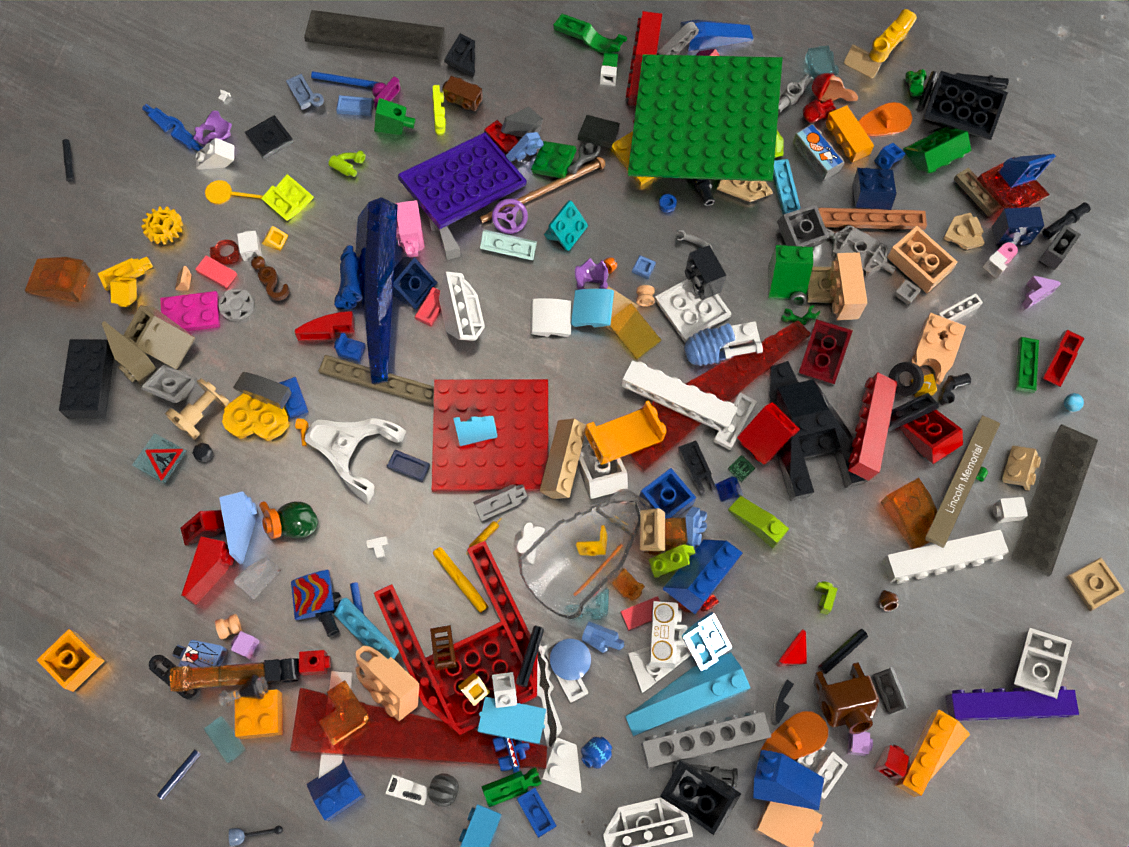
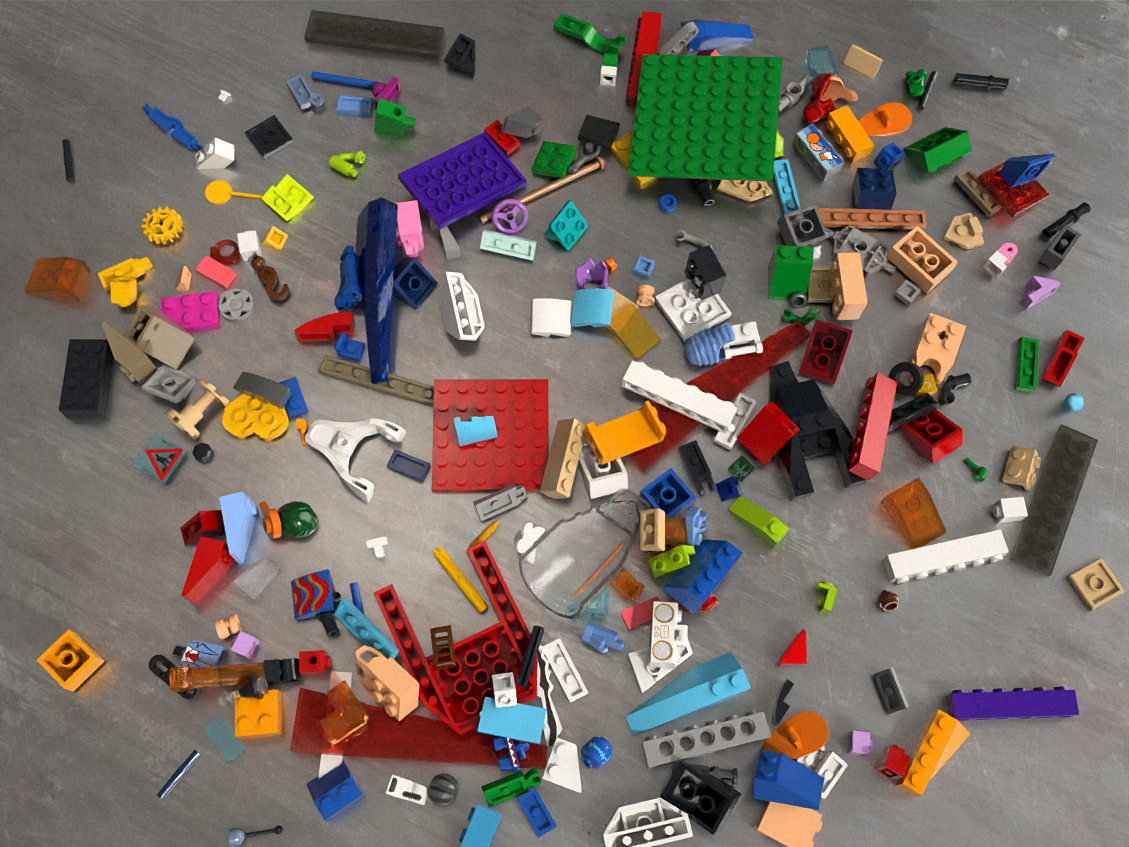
medium lavender helmet [194,110,232,145] -> none
coral tile [415,287,441,327] -> none
neon yellow hinge [432,85,446,136] -> none
reddish brown brick [442,76,483,112] -> none
yellow slope [458,673,490,706] -> none
medium blue hinge [506,132,544,161] -> none
medium blue dish [550,639,591,680] -> none
yellow bracket [576,525,608,556] -> none
slope [682,612,732,671] -> none
reddish brown piece [813,662,879,734] -> none
black axle [819,629,868,674] -> none
yellow plate [869,9,917,63] -> none
black slope [924,71,1008,140] -> none
dark tan tile [925,415,1001,548] -> none
white piece [938,294,983,321] -> none
dark blue brick [992,207,1045,246] -> none
white slope [1014,628,1072,699] -> none

